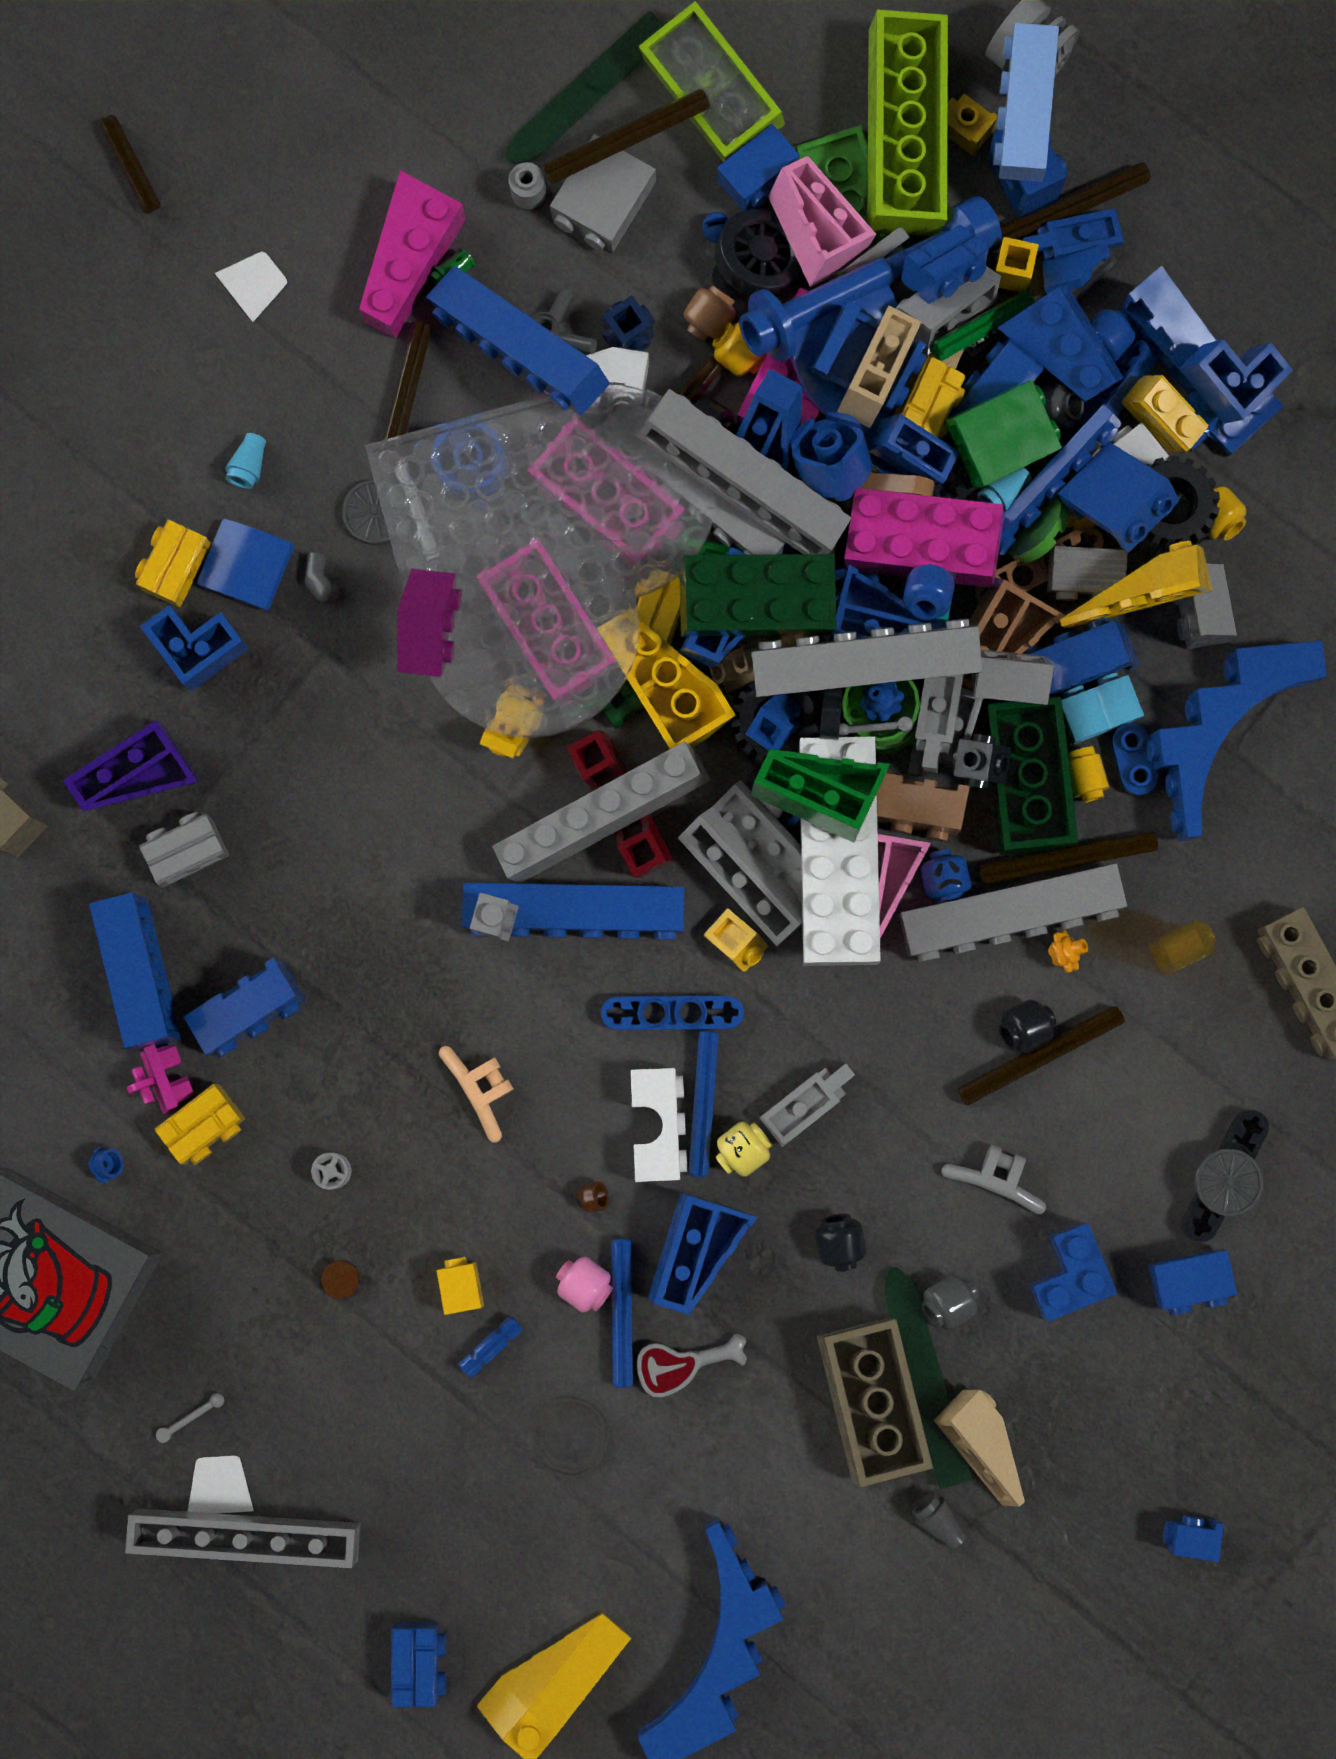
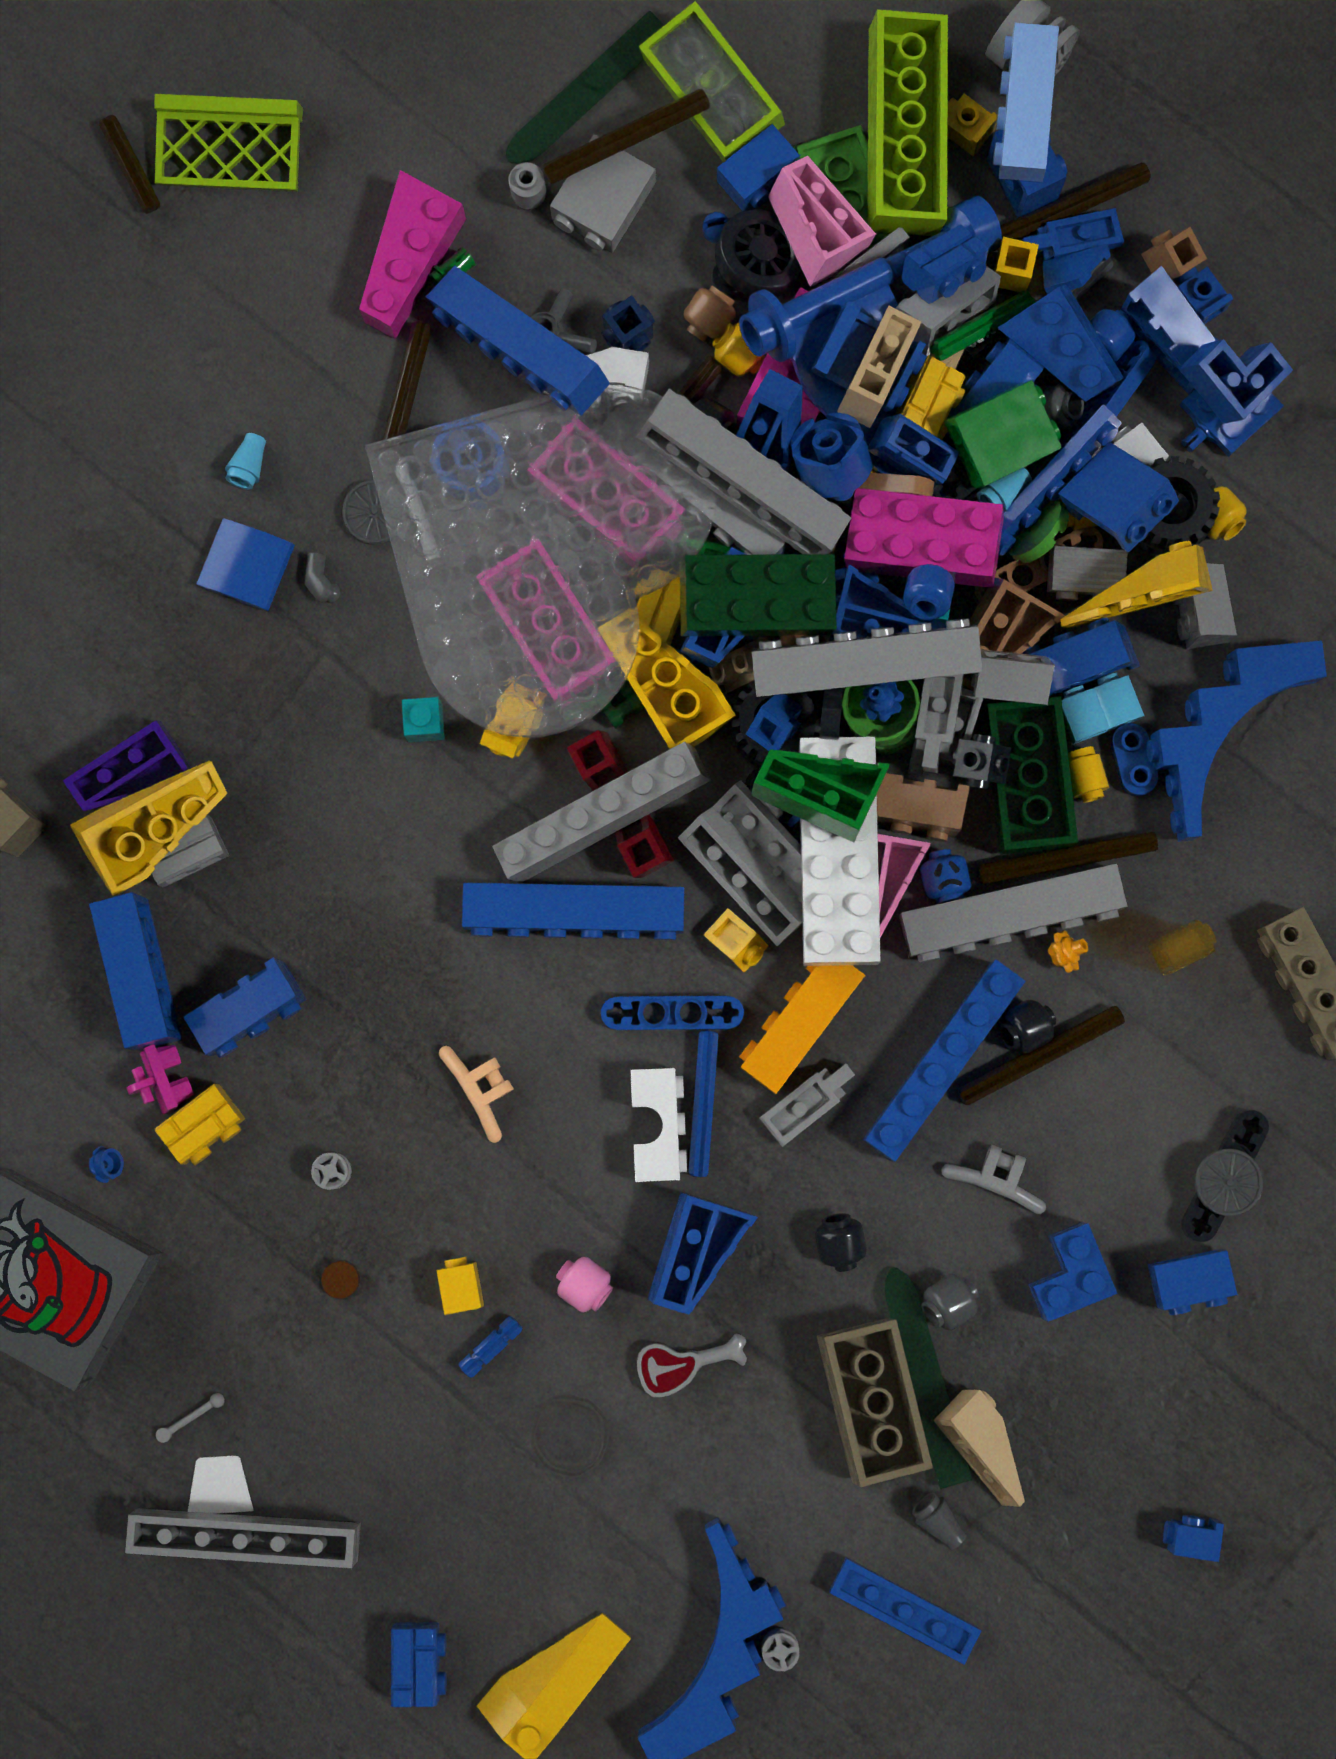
yellow brick [135,520,212,608] -> none
blue brick [140,605,249,692] -> none
white sticker [215,251,287,322] -> none
magenta brick [397,568,462,677] -> none
light grey brick [470,893,519,942] -> none
reddish brown hinge [577,1181,609,1213] -> none
blue axle [611,1239,633,1388] -> none
light yellow head [716,1121,772,1177] -> none
light grey hinge [839,716,913,737] -> none
yellow brick [1121,375,1209,452] -> none
none -> yellow wedge [70,760,227,896]
none -> lime fence [154,94,303,192]
none -> teal brick [402,697,445,742]
none -> light orange brick [739,965,865,1095]
none -> light grey wheel [761,1628,799,1671]
none -> blue plate [829,1557,982,1665]
none -> blue brick [862,959,1026,1162]
none -> medium nougat brick [1141,227,1207,279]
none -> blue brick [1178,266,1234,324]

